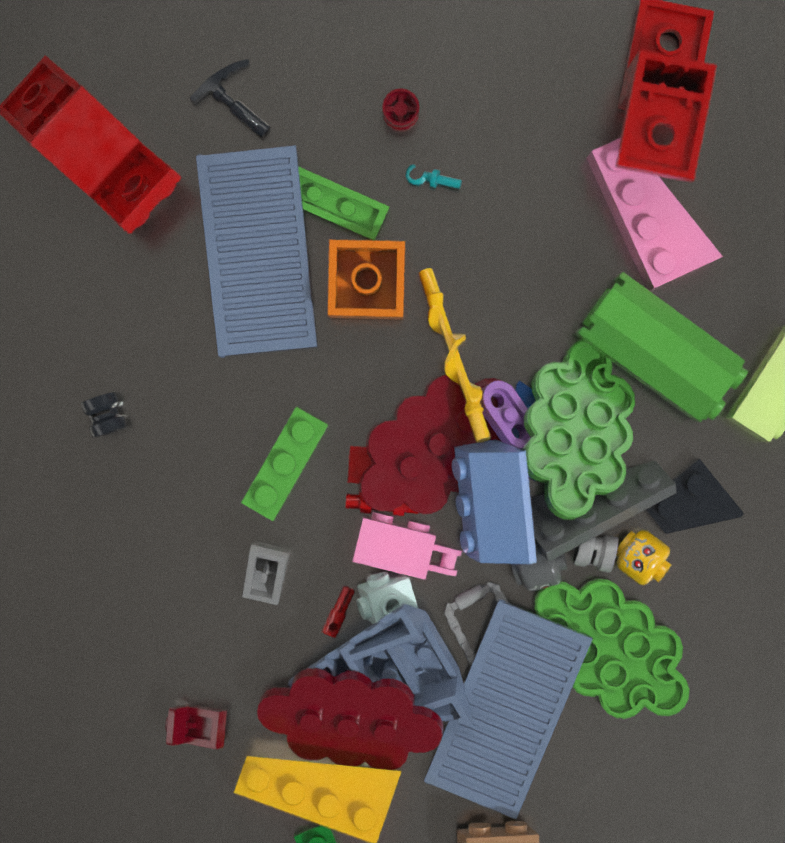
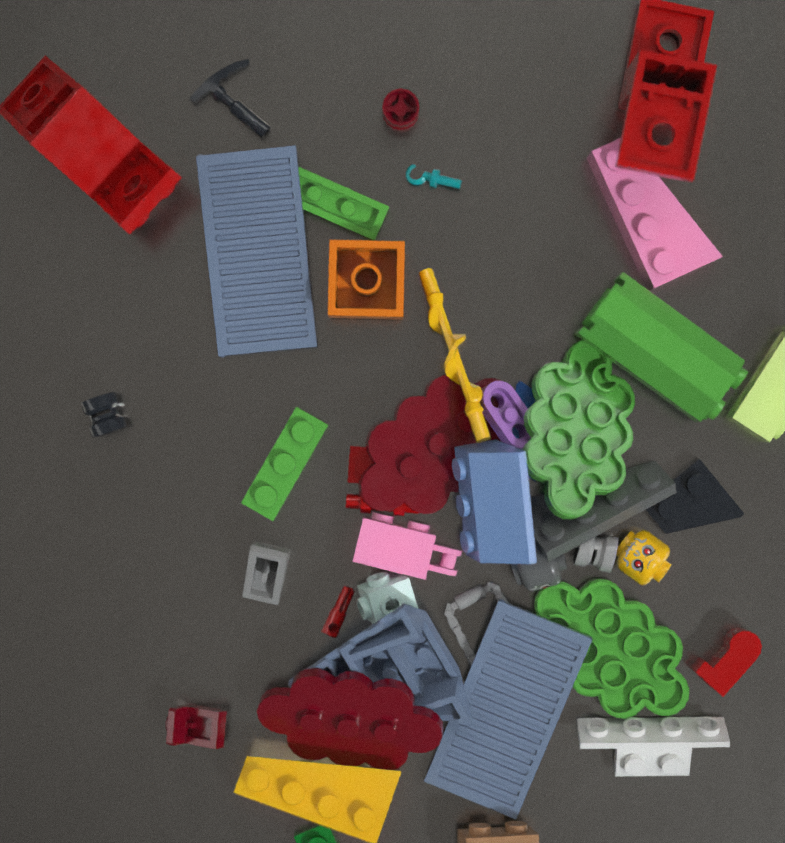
none -> white bracket [576,716,730,777]
none -> red leg [689,628,762,697]

